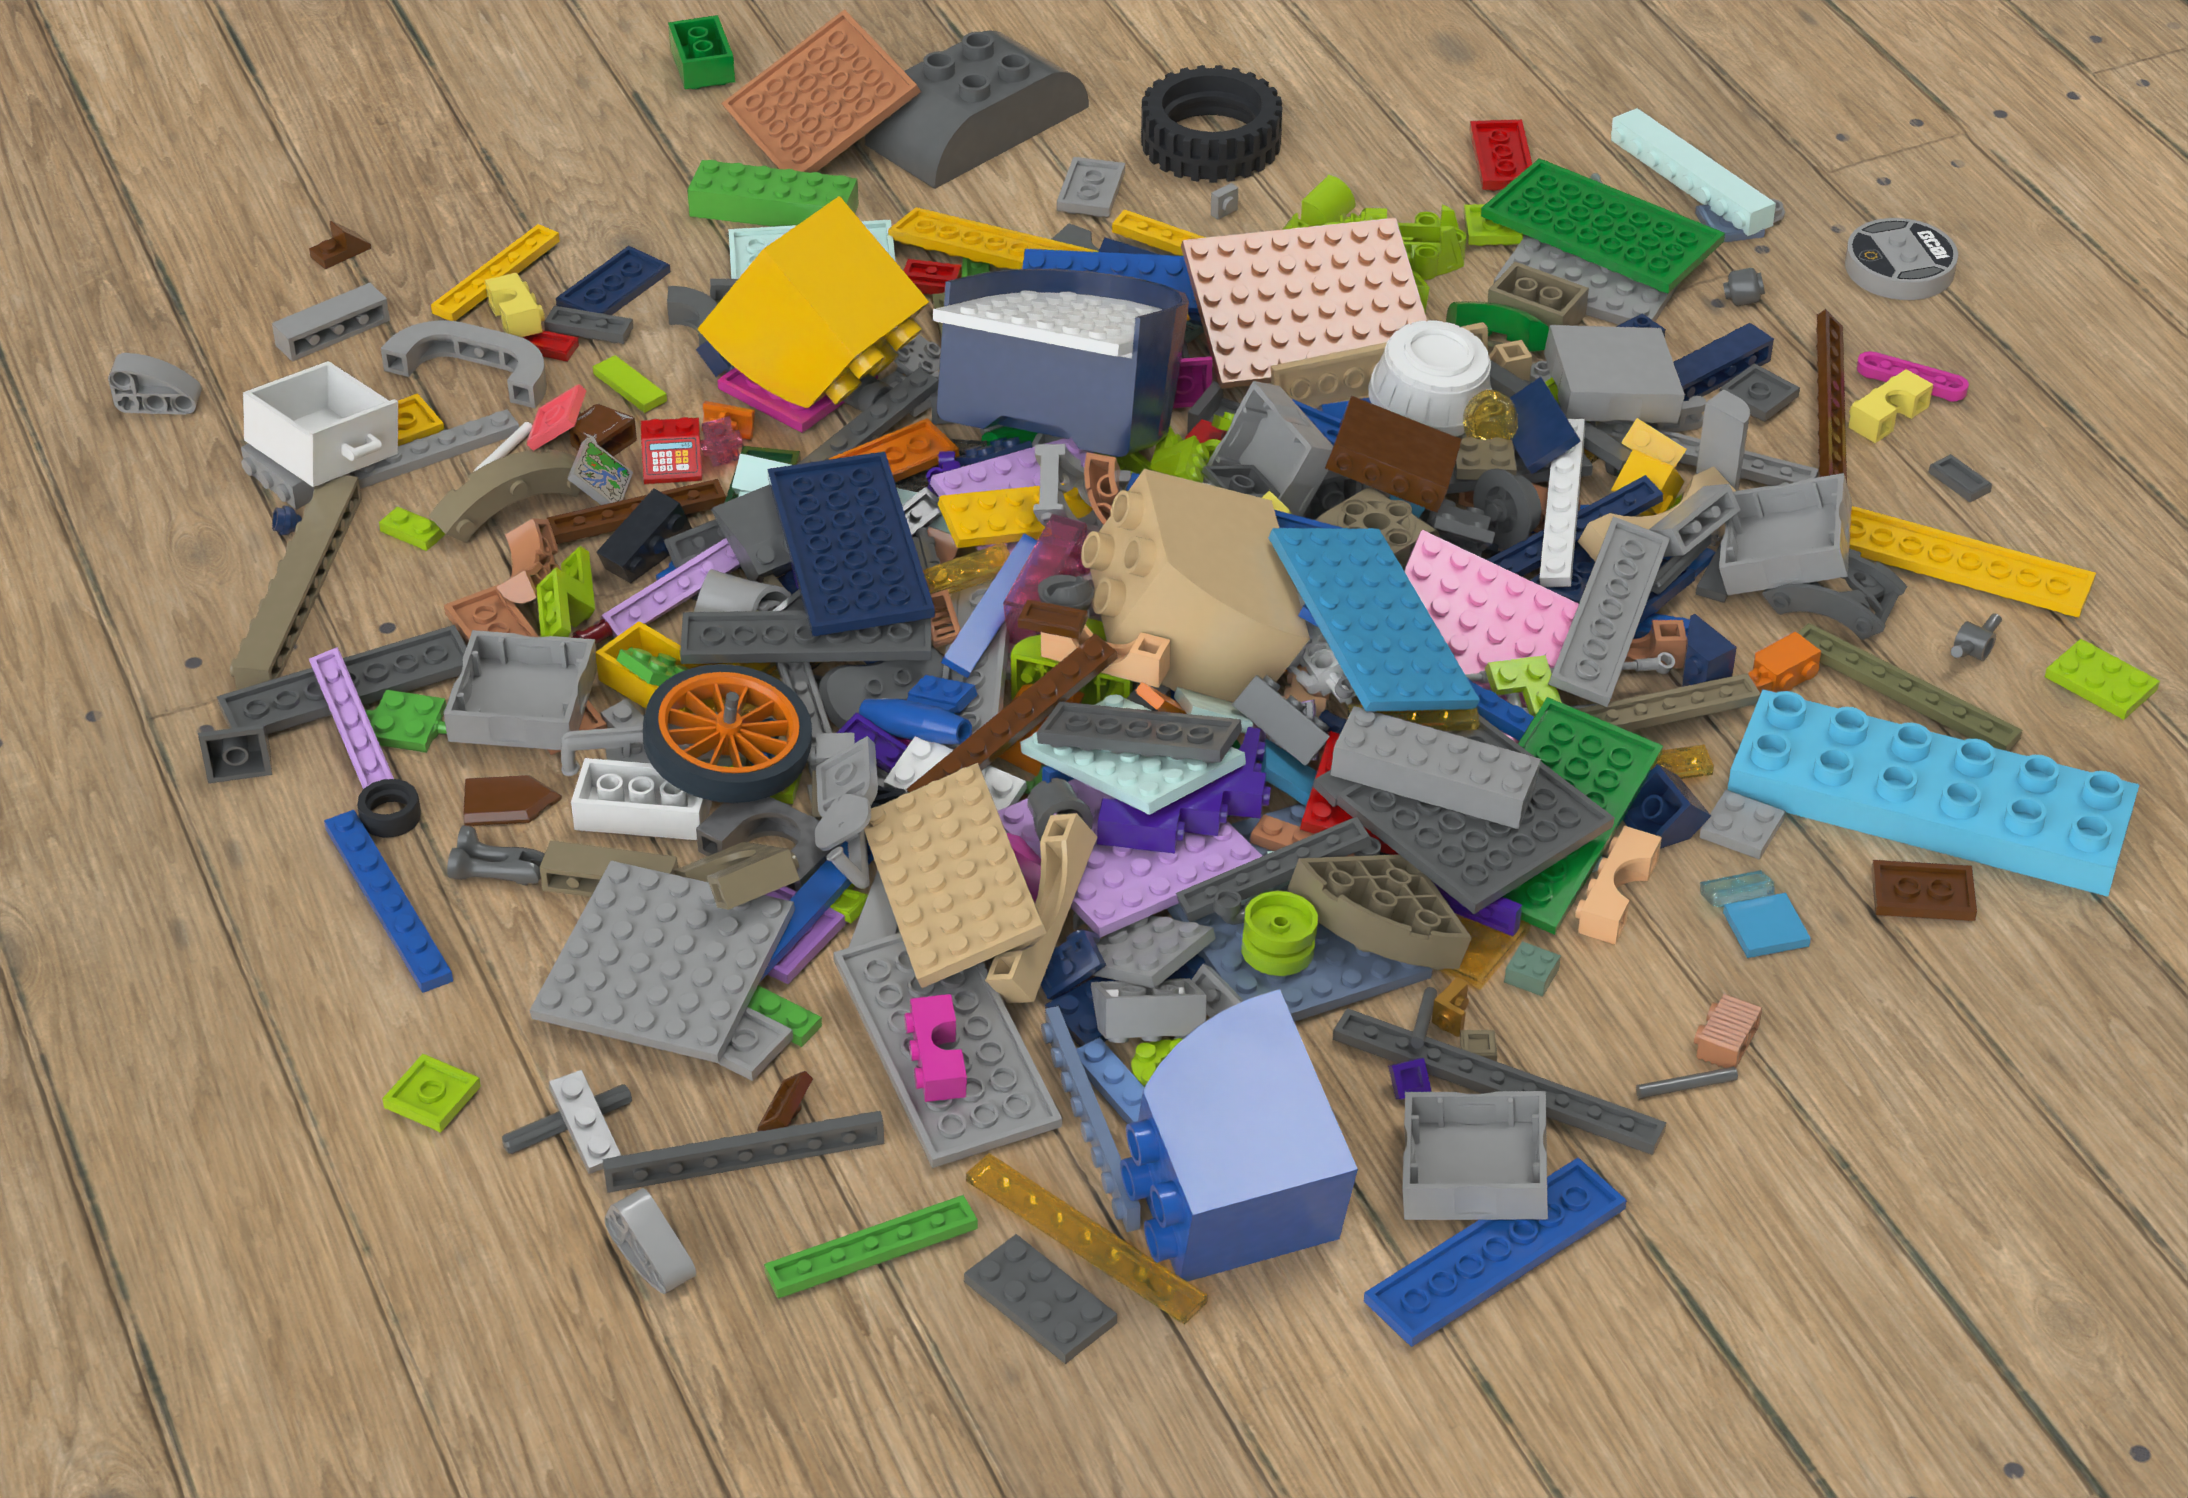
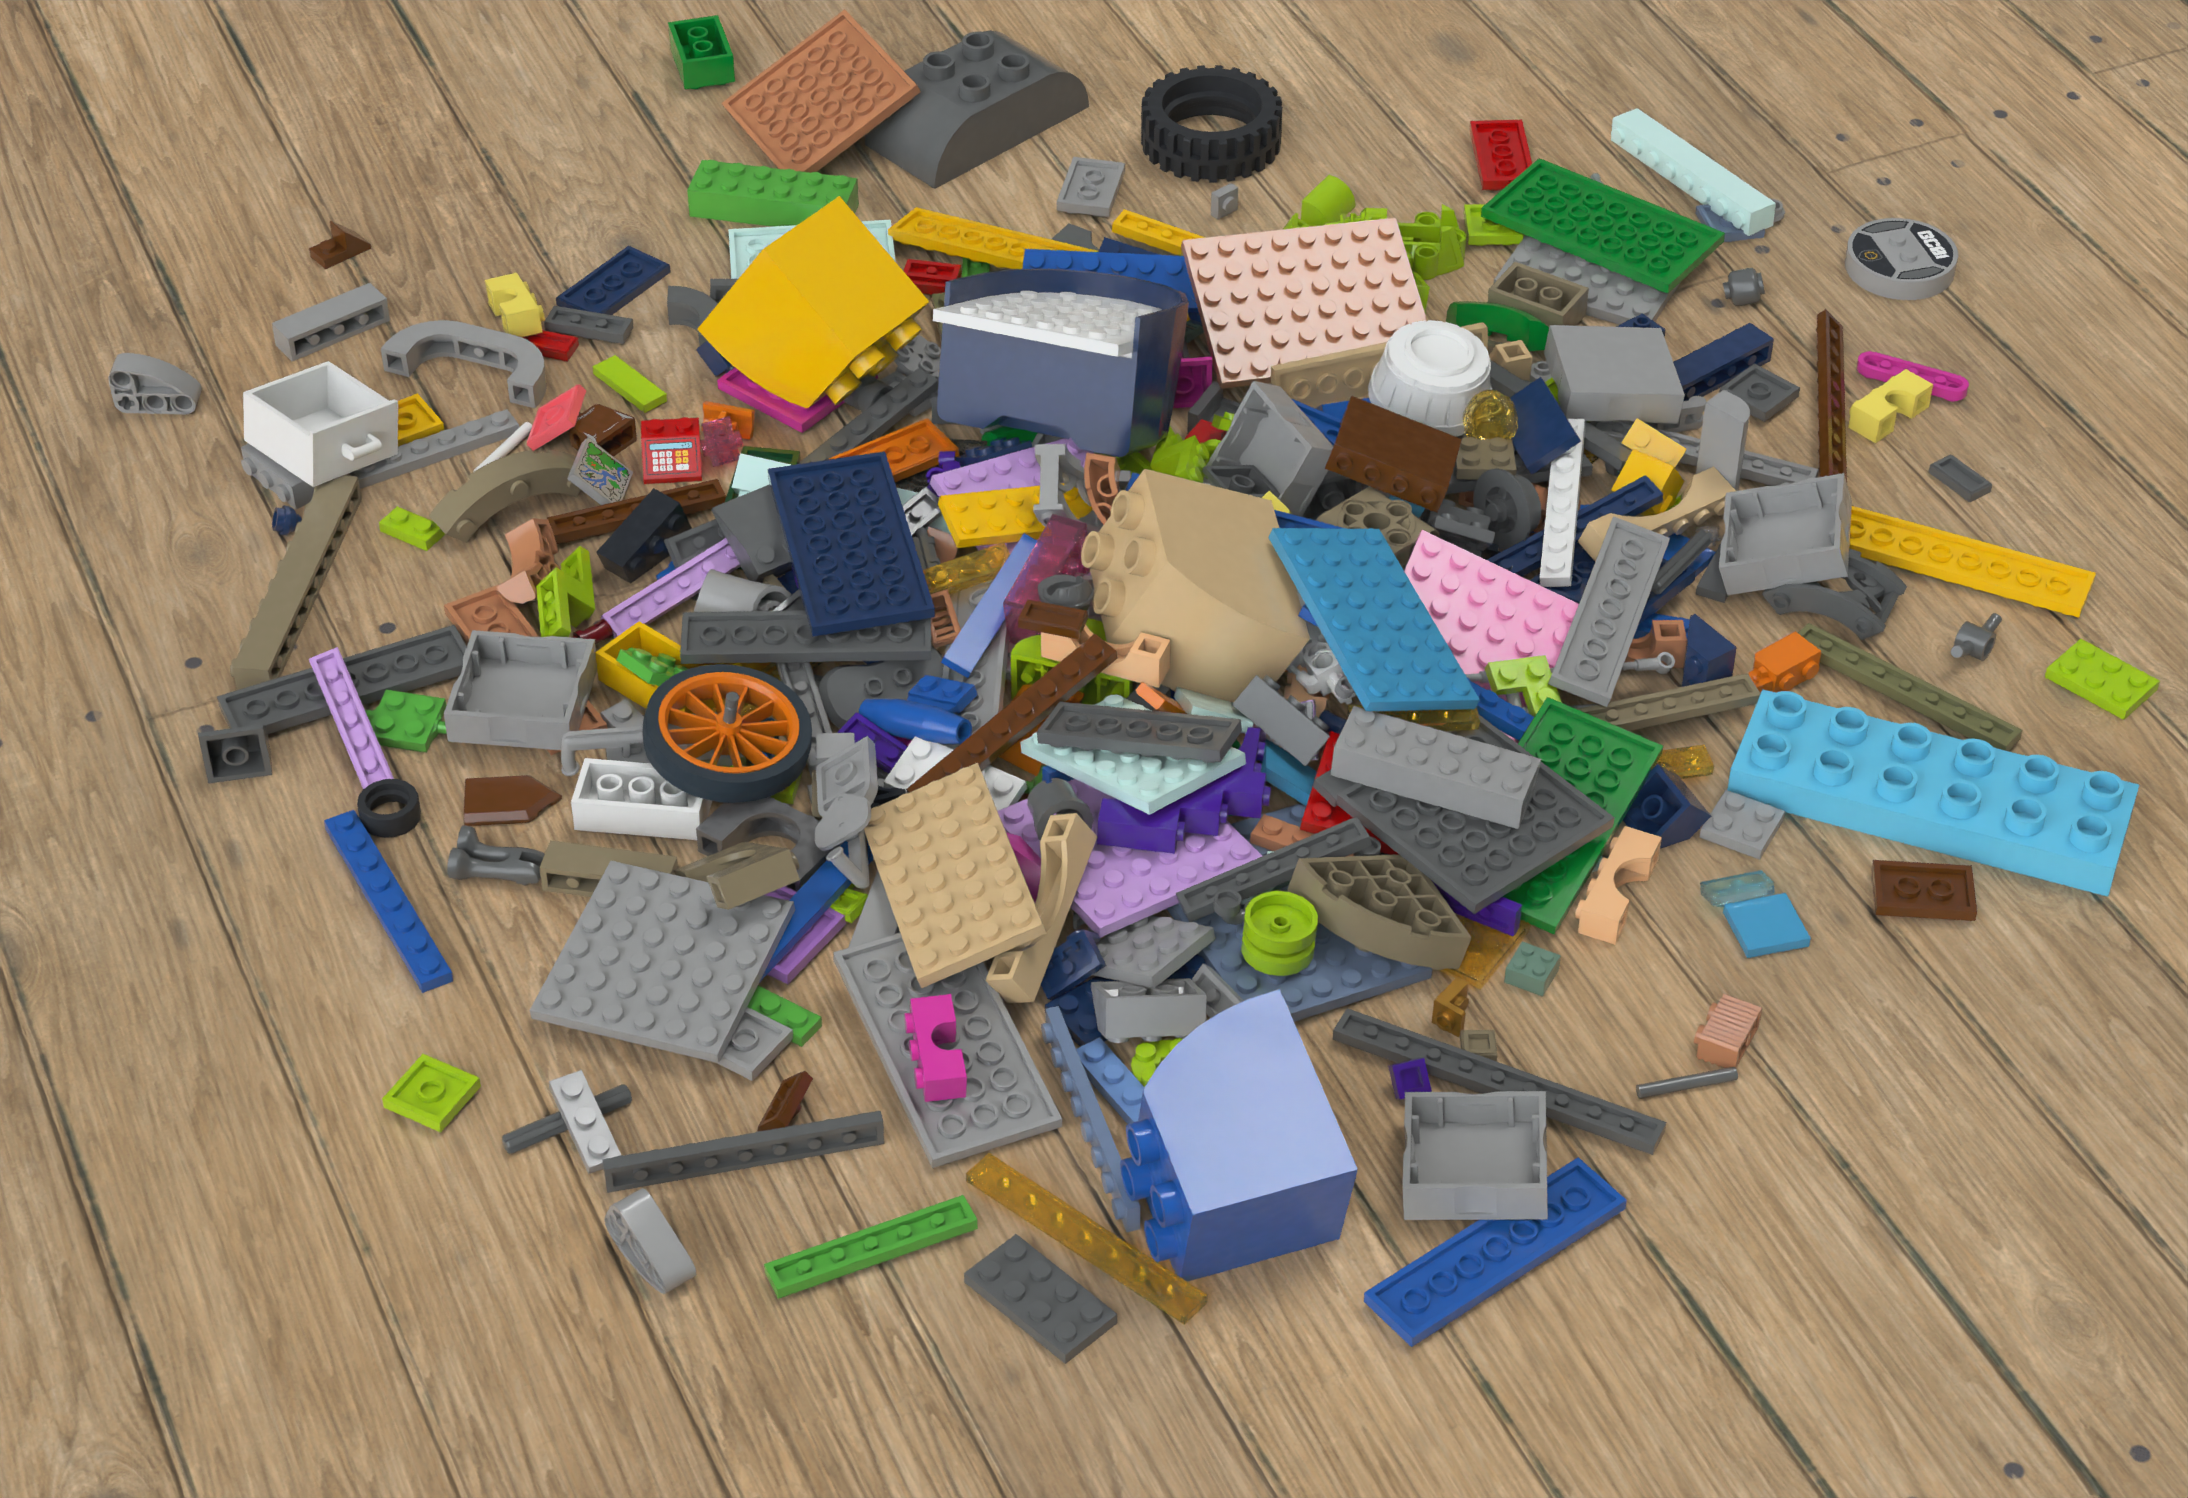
yellow plate [431,224,560,321] -> none
dark grey bar [1410,987,1437,1049] -> none
light grey brick [1649,484,1741,557] -> none

